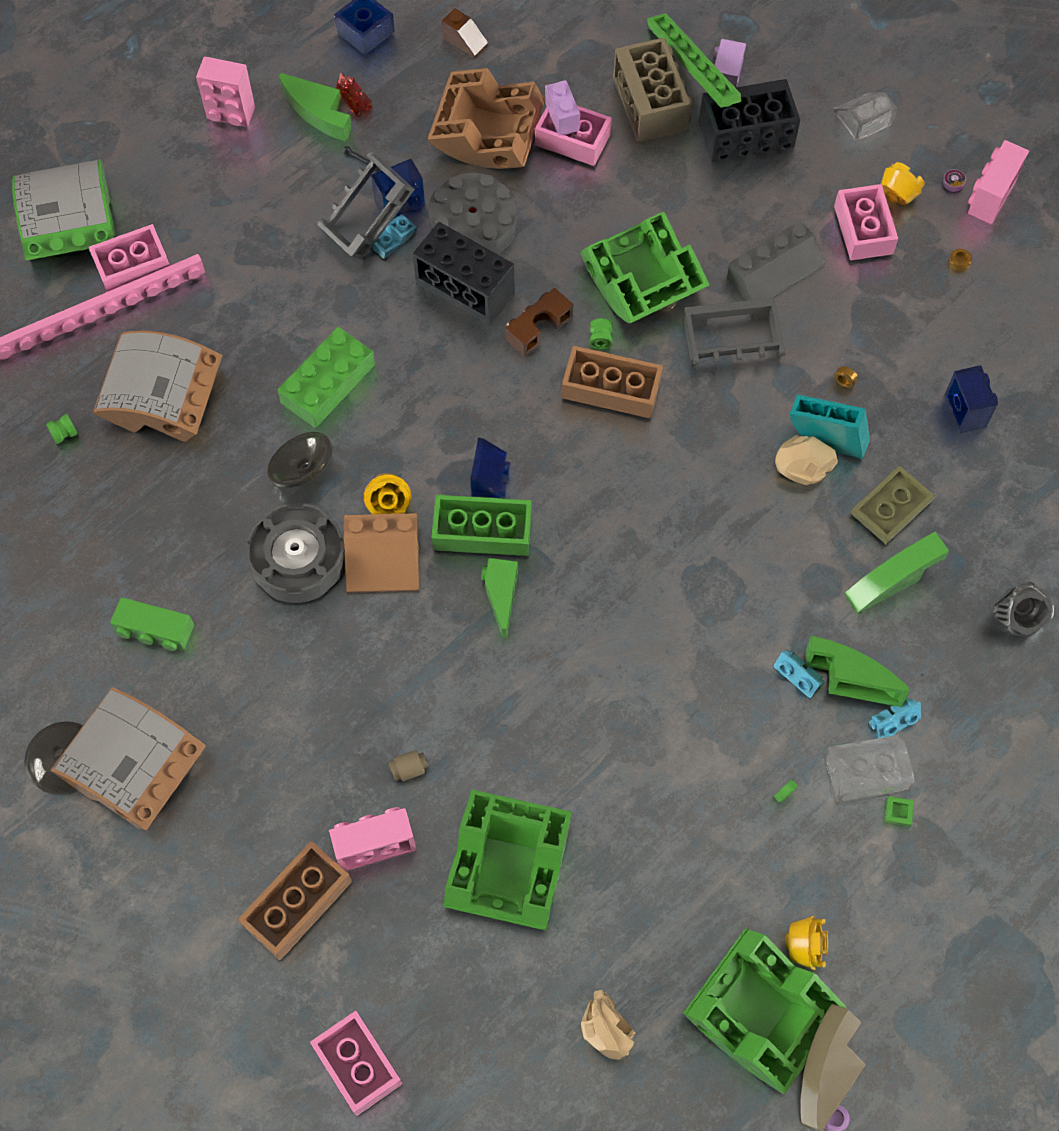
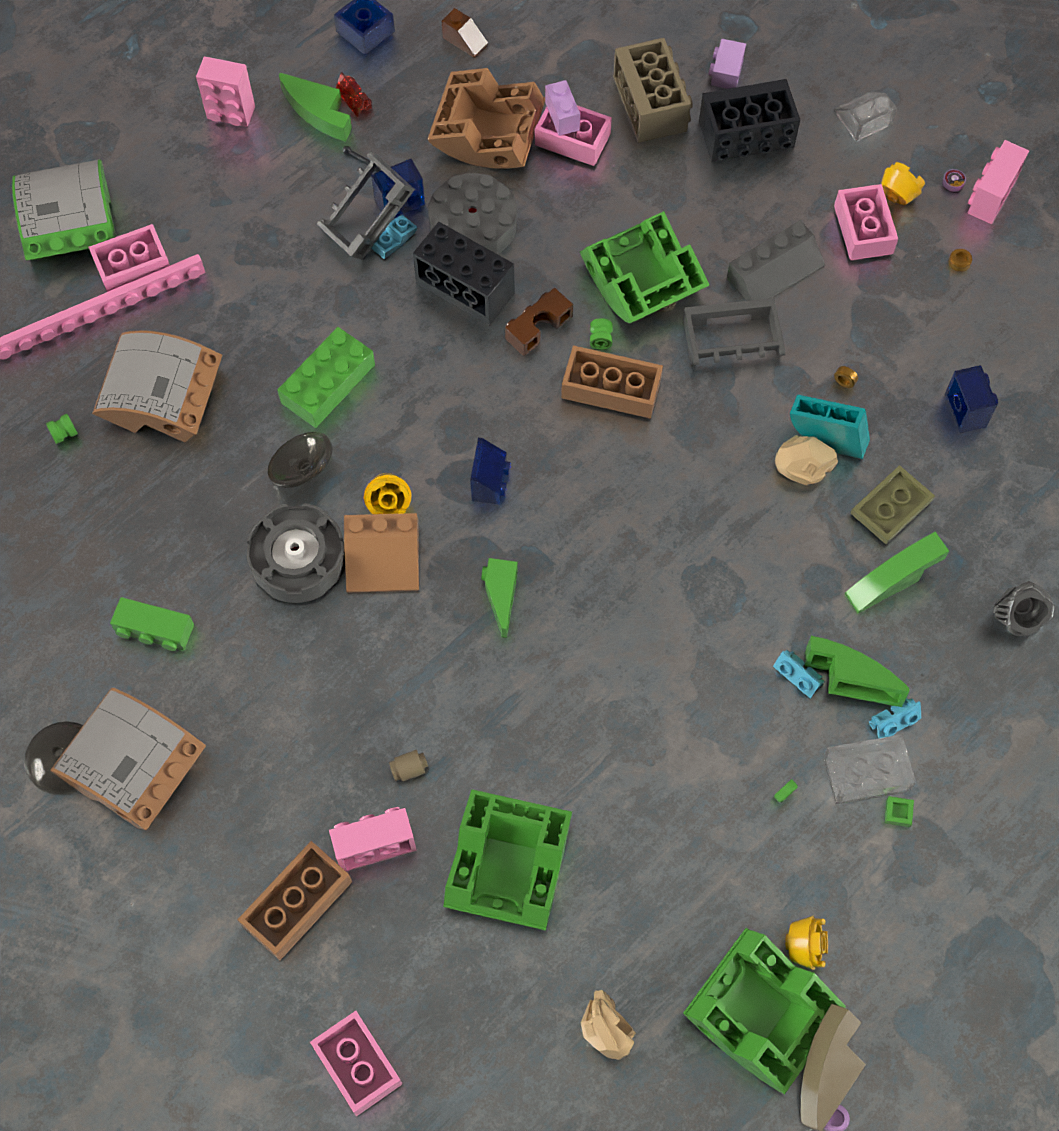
bright green brick [431,495,532,556] -> none
bright green plate [647,13,741,107] -> none

